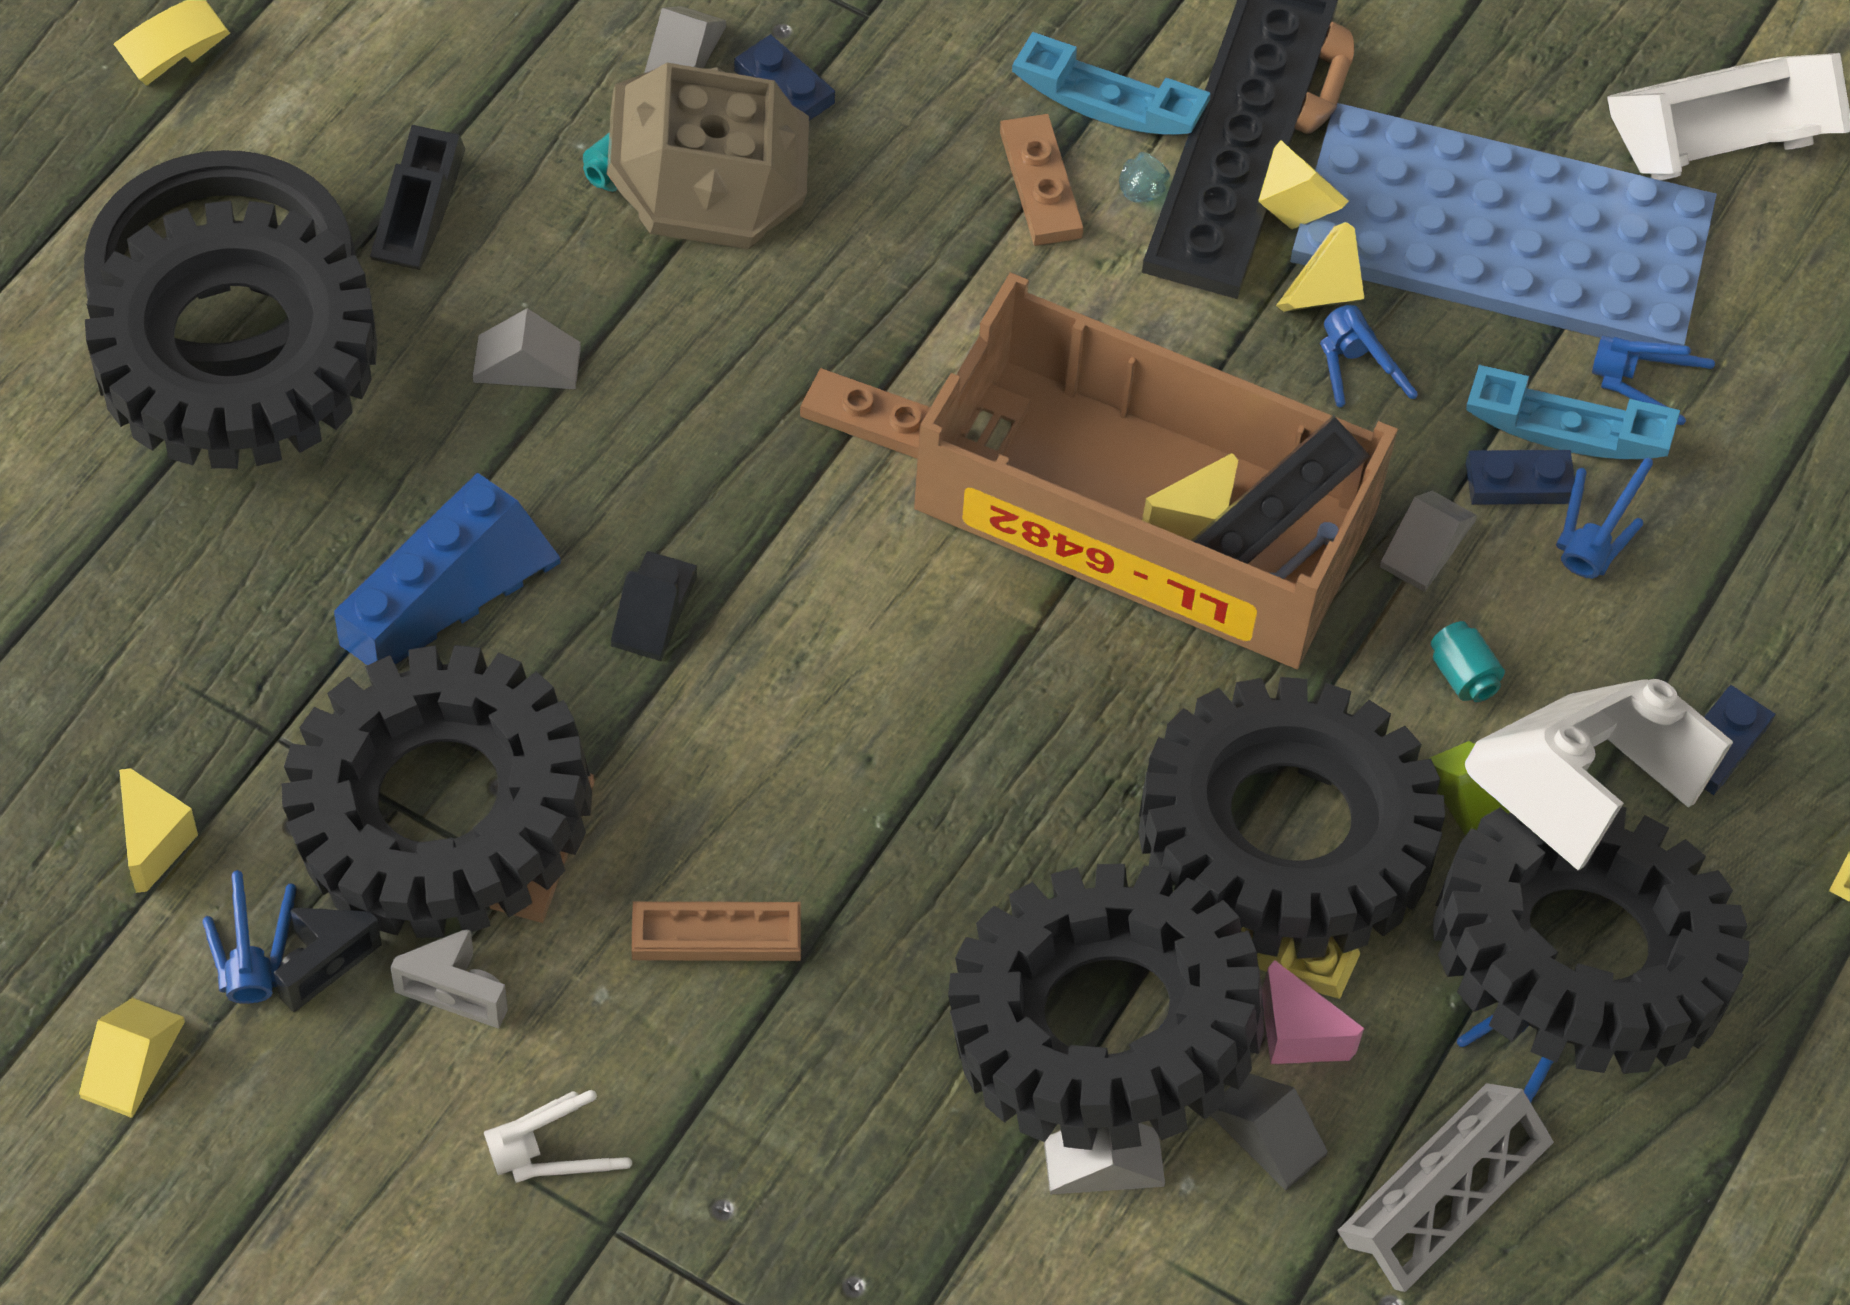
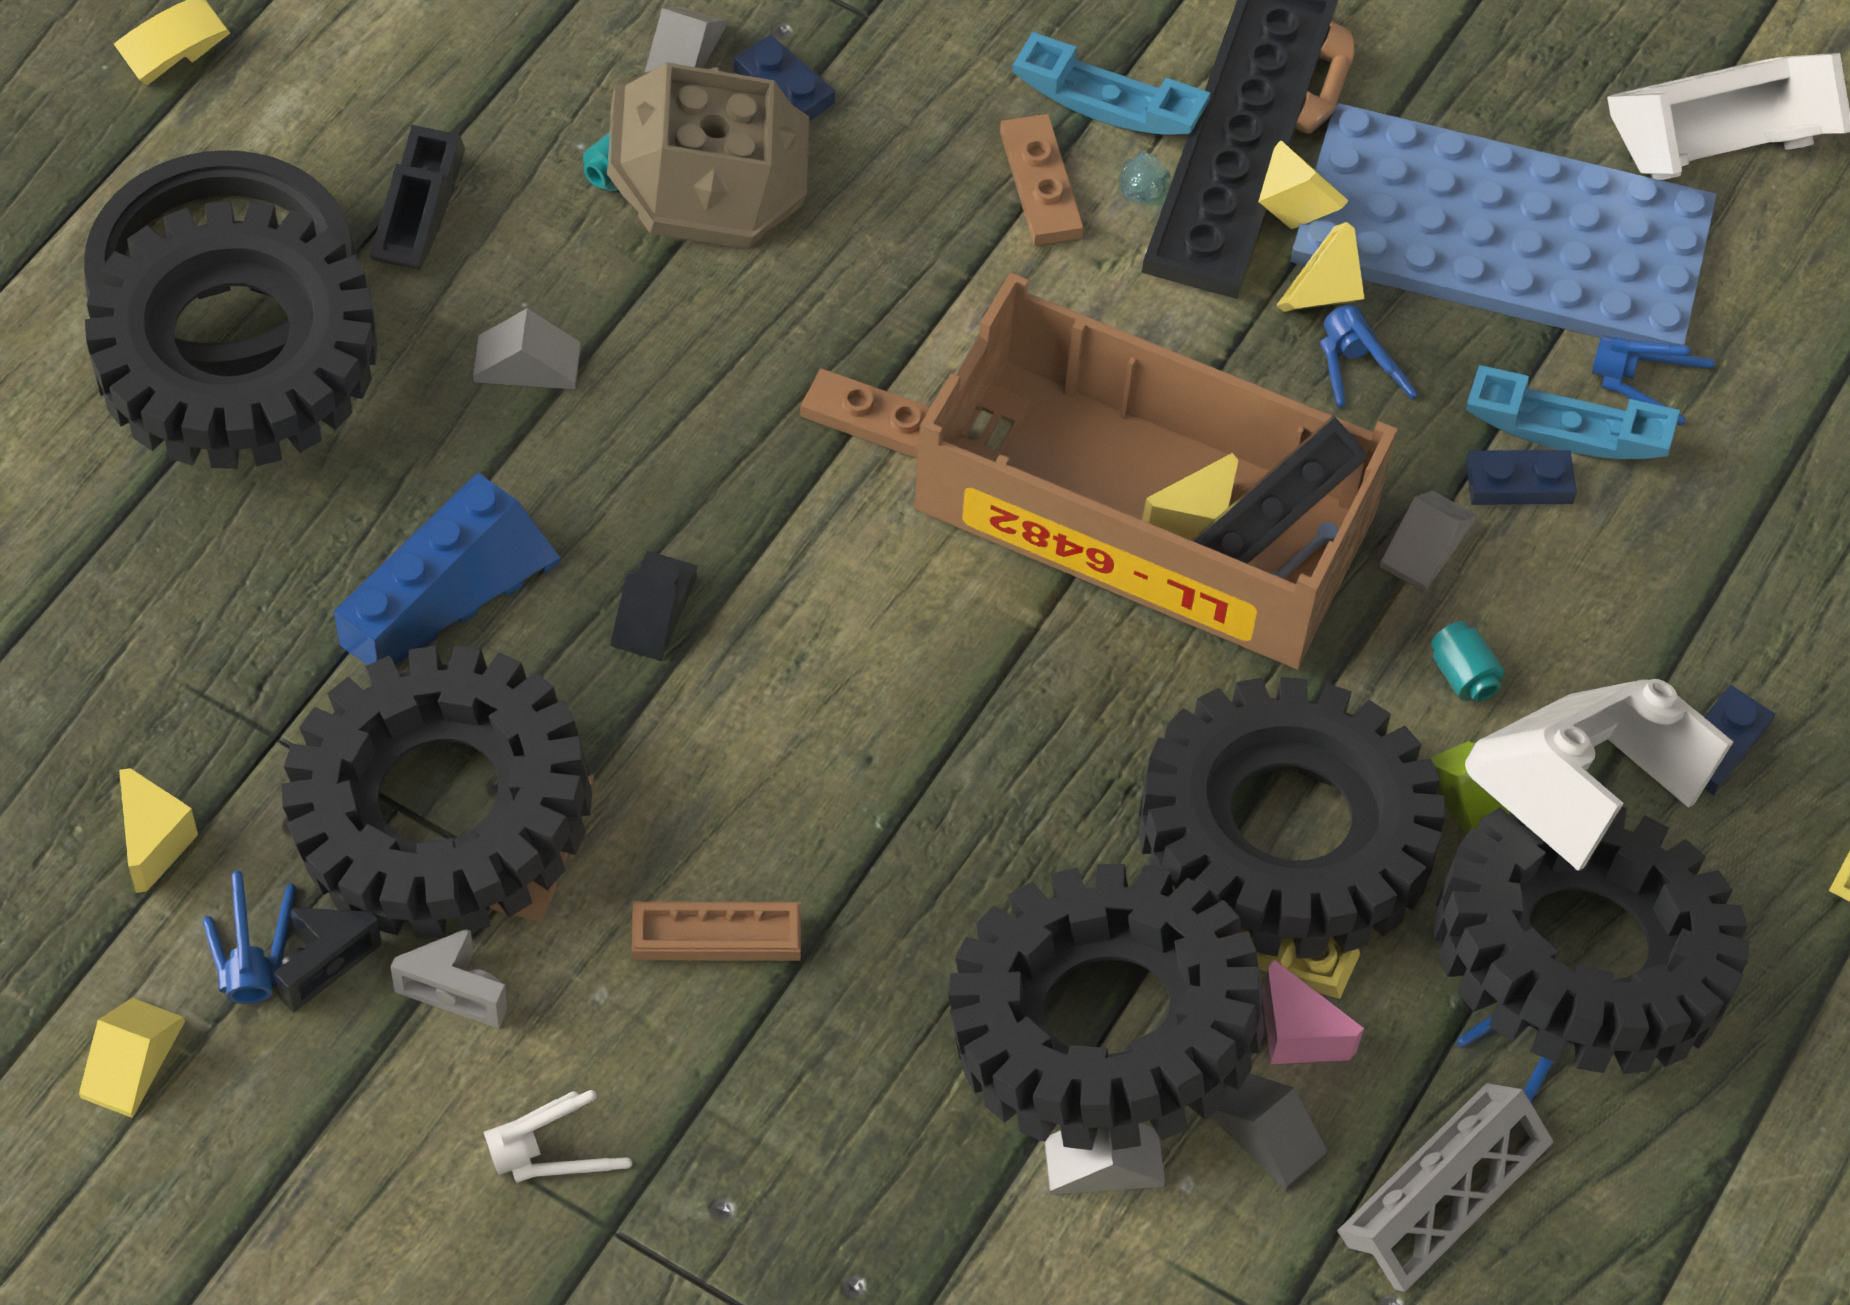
blue plant [1556,458,1653,579] -> none

